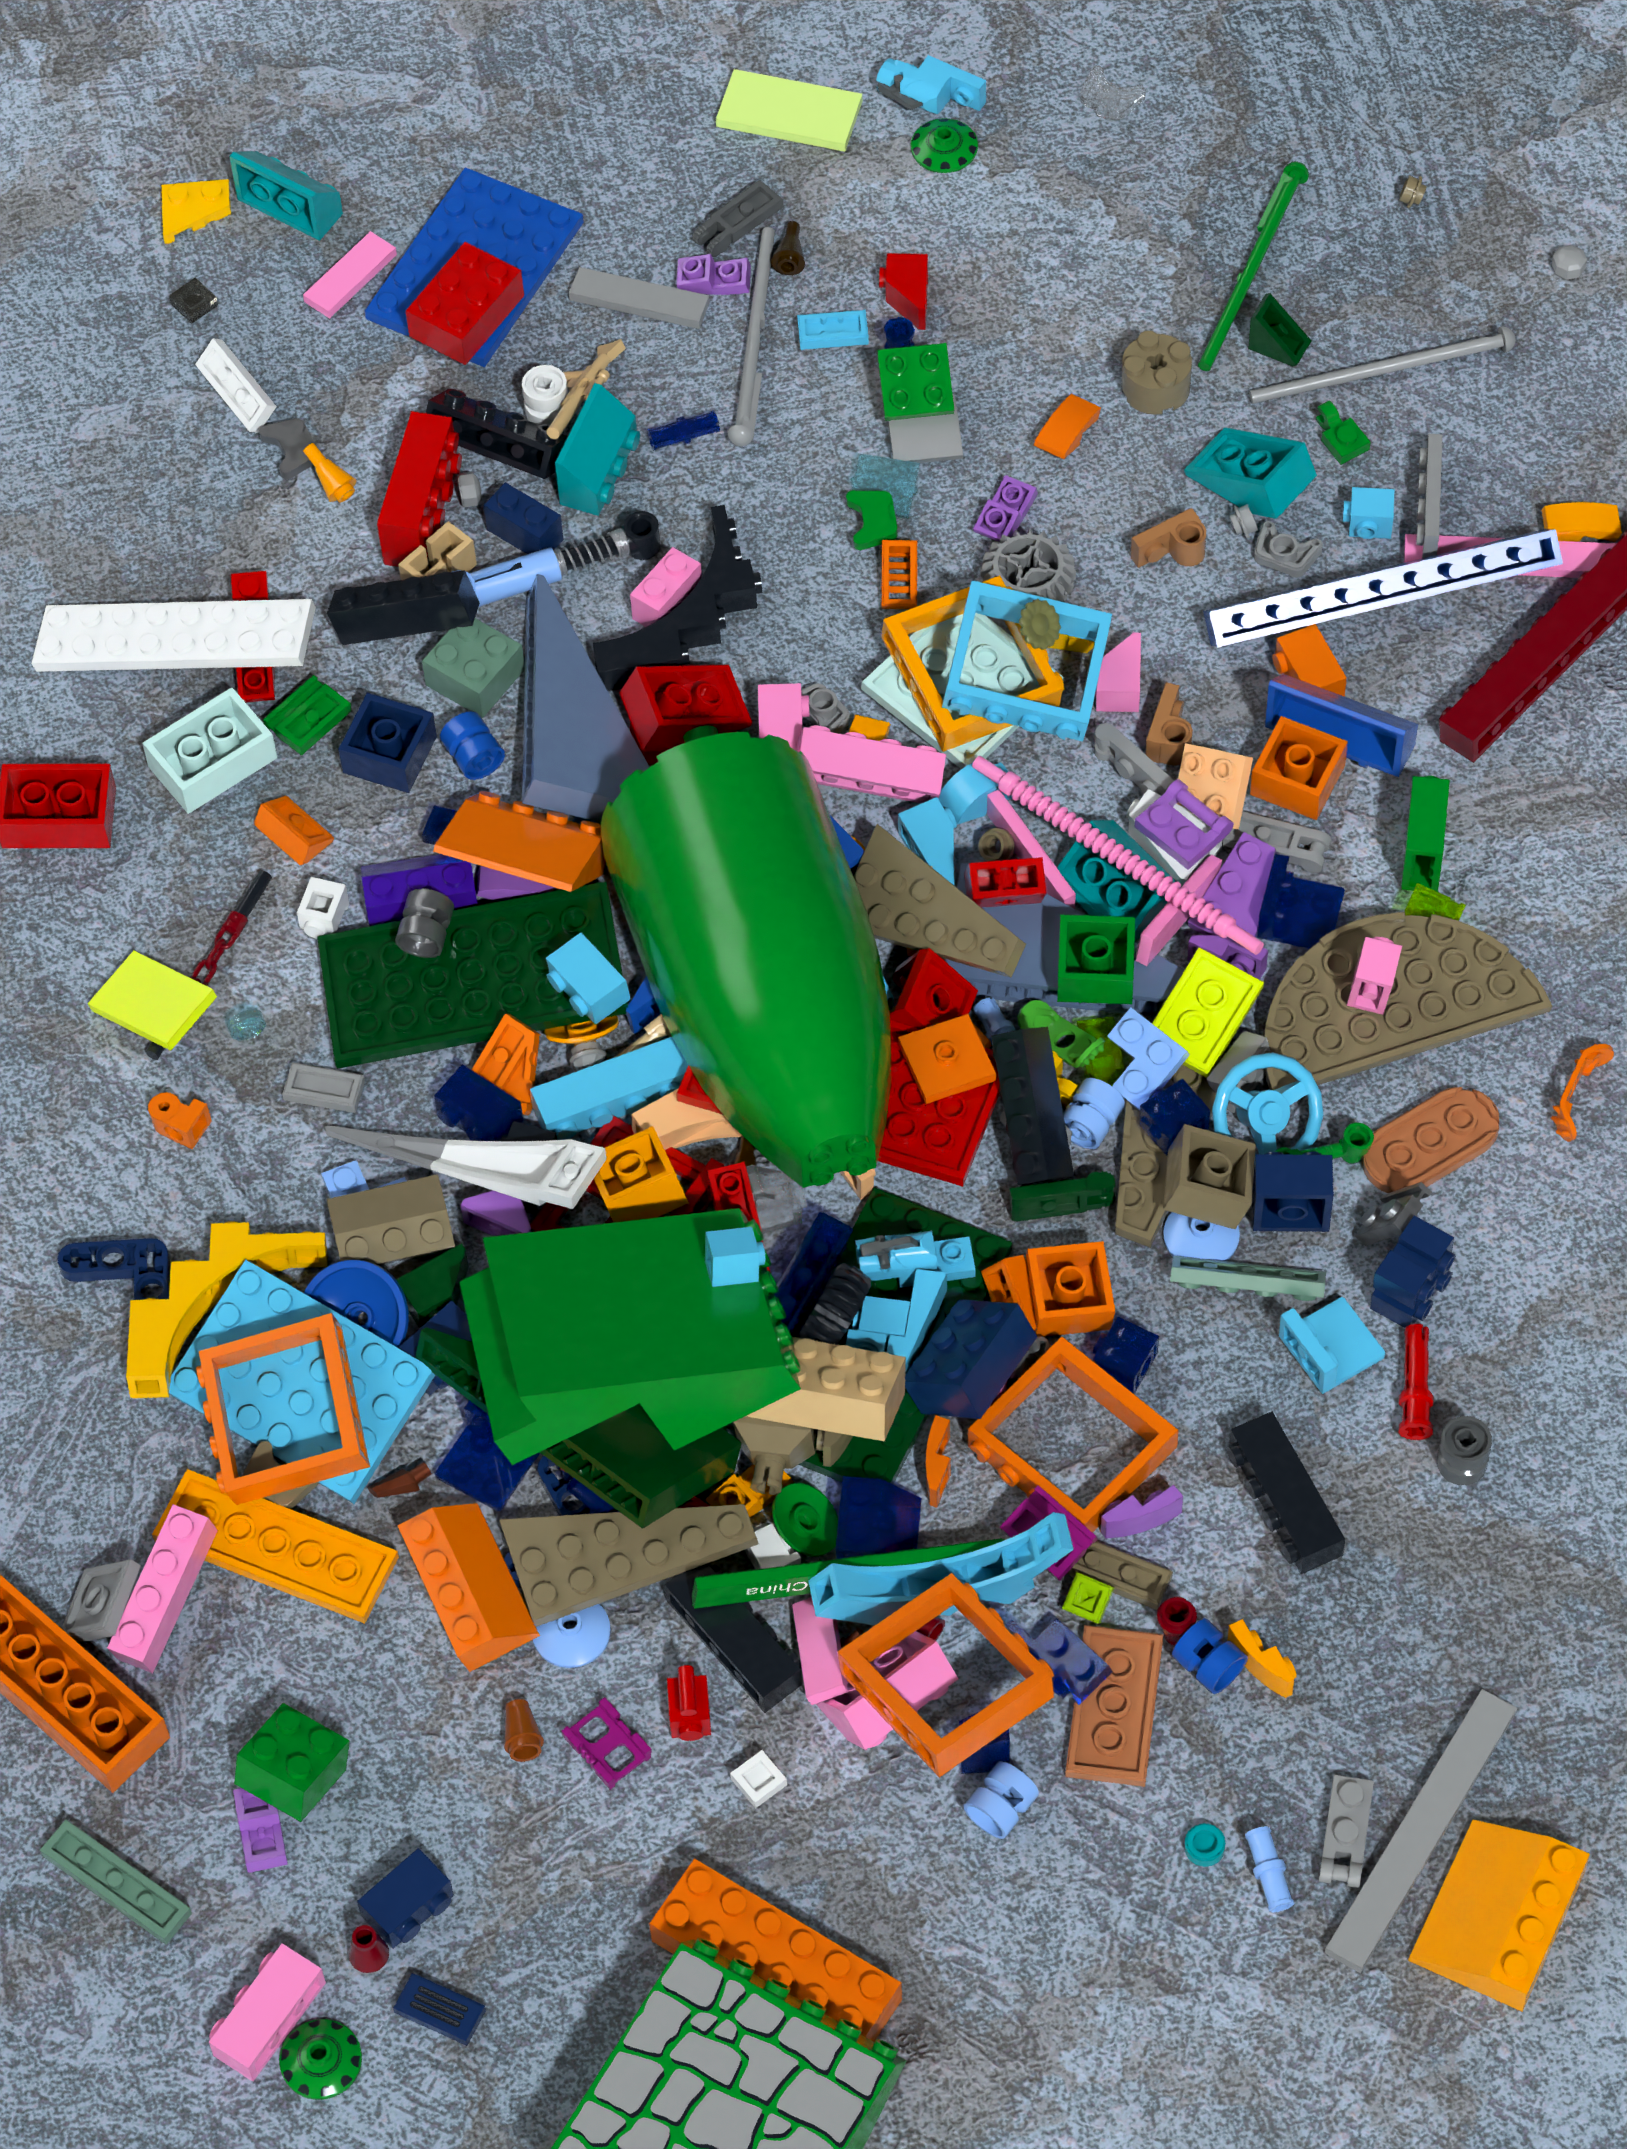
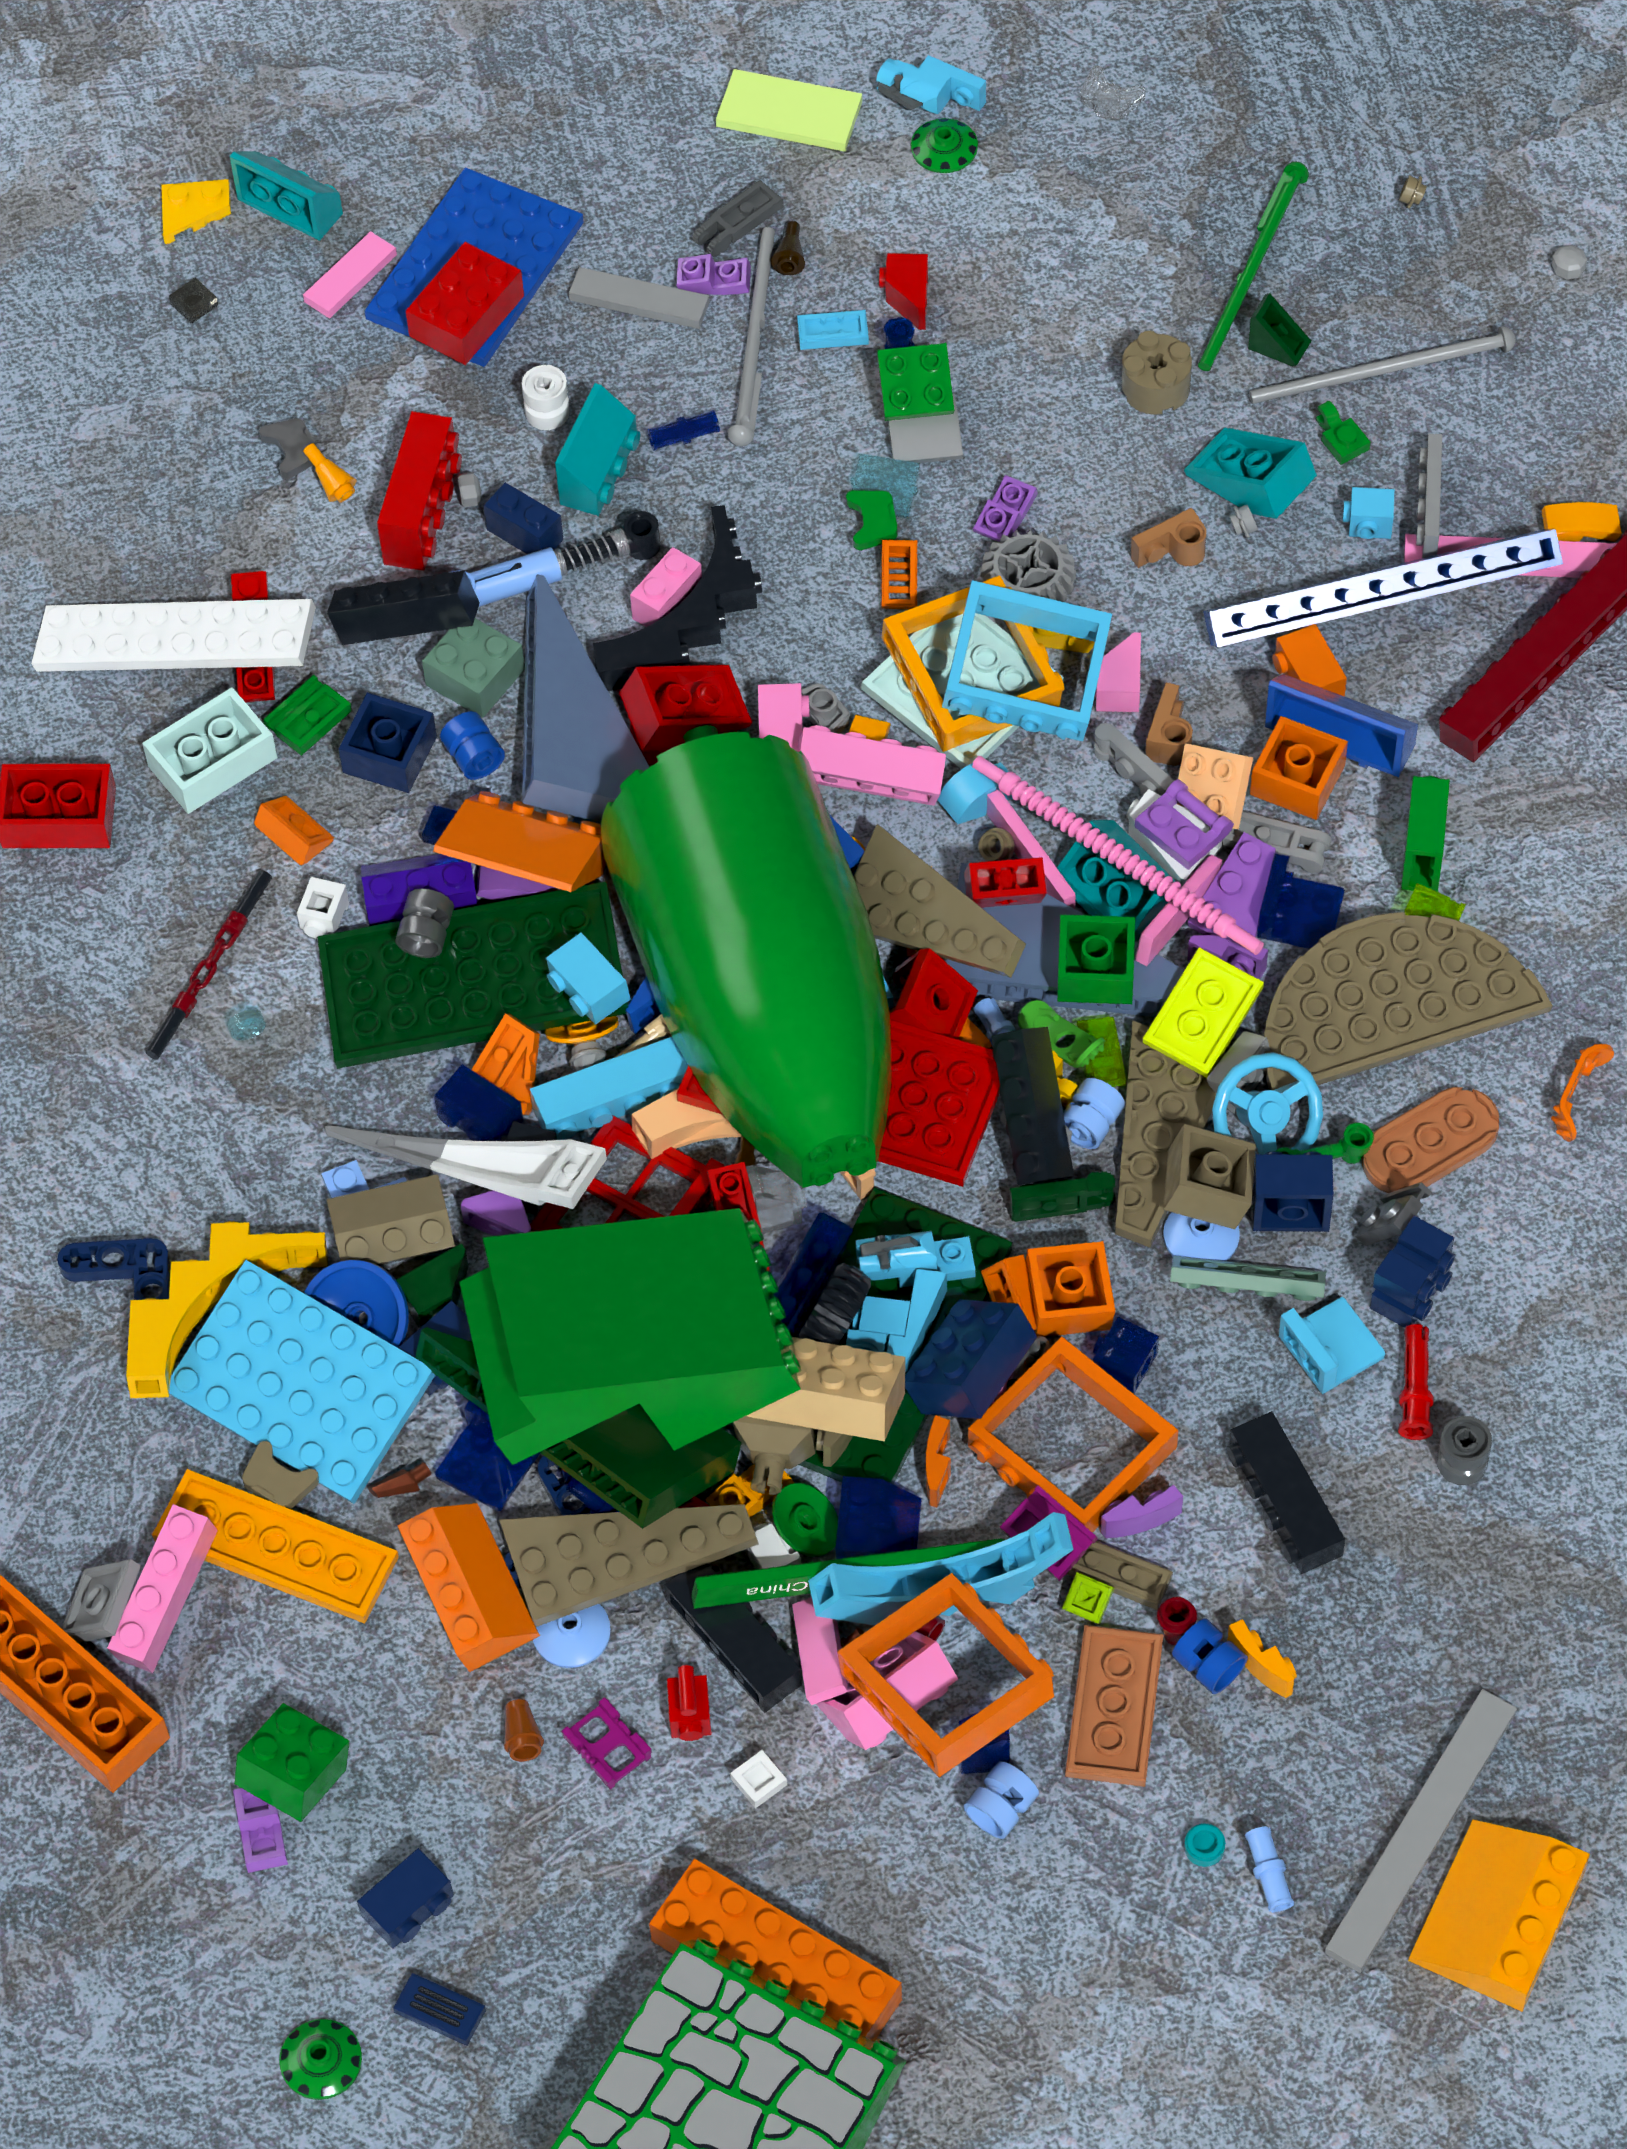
sand green plate [40,1820,192,1945] -> none
neon yellow tile [88,950,217,1051] -> none
orange leg [148,1092,212,1150] -> none
white plate [195,338,277,433] -> none
orange window [196,1313,370,1505] -> none
bright pink brick [209,1944,326,2082] -> none
light grey tile [282,1062,365,1113] -> none
dark red cone [349,1925,389,1973] -> none
tan piece [398,521,477,580] -> none
black brick [426,389,568,479] -> none
tan piece [547,339,626,439] -> none
light orange brick [594,1126,688,1222] -> none
medium azure brick [705,1227,765,1287] -> none
medium azure slope [898,797,957,885] -> none
orange plate [898,1014,996,1104] -> none
clear blue bracket [1006,1618,1113,1705] -> none
olive piece [1019,599,1061,650] -> none
orange slope [1034,394,1101,459] -> none
light blue plate [1107,1007,1190,1113] -> none
clear blue head [1139,1078,1210,1156] -> none
light grey piece [1254,521,1323,578] -> none
light grey plate [1319,1775,1374,1888] -> none
bright pink brick [1347,937,1402,1015] -> none

